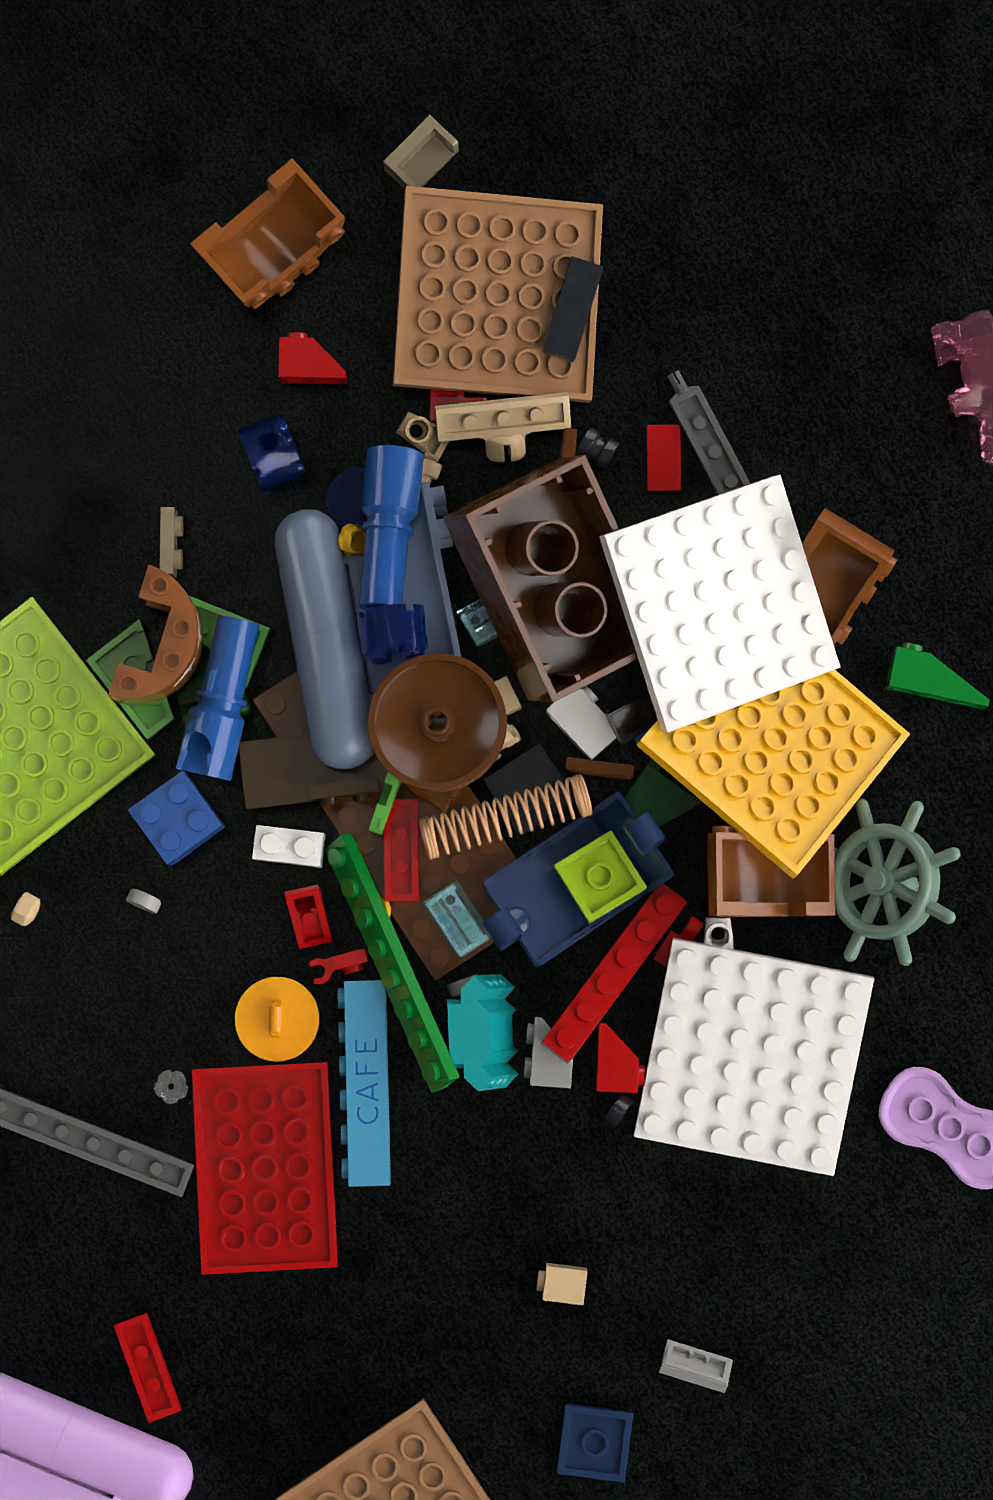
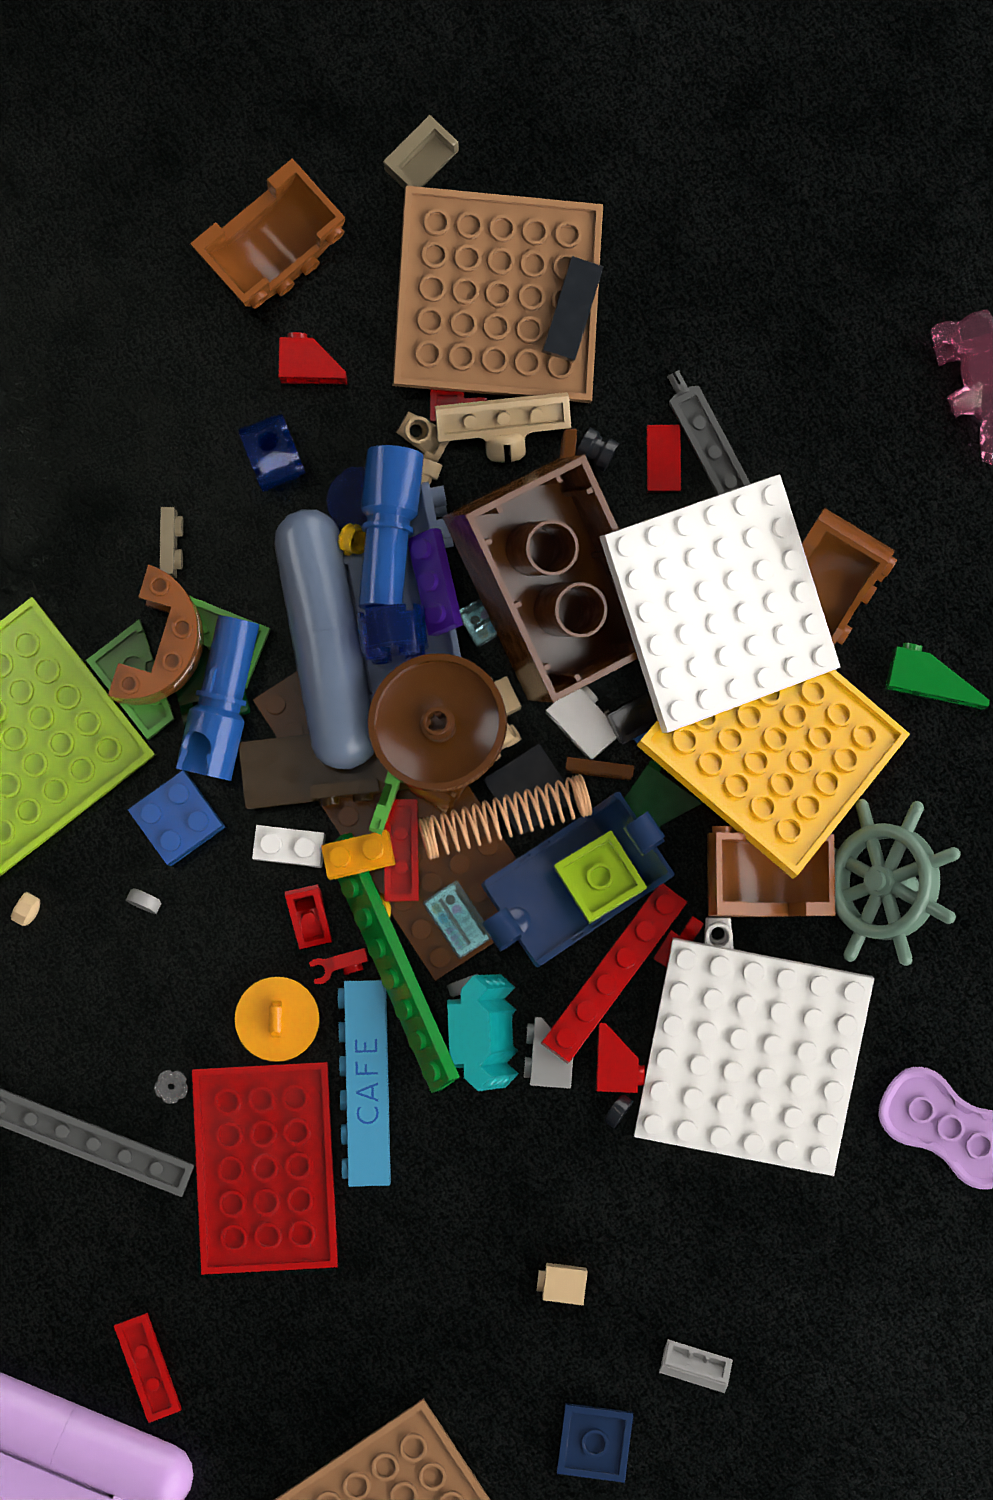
none -> light orange plate [321,830,396,880]
none -> dark purple plate [408,528,463,636]

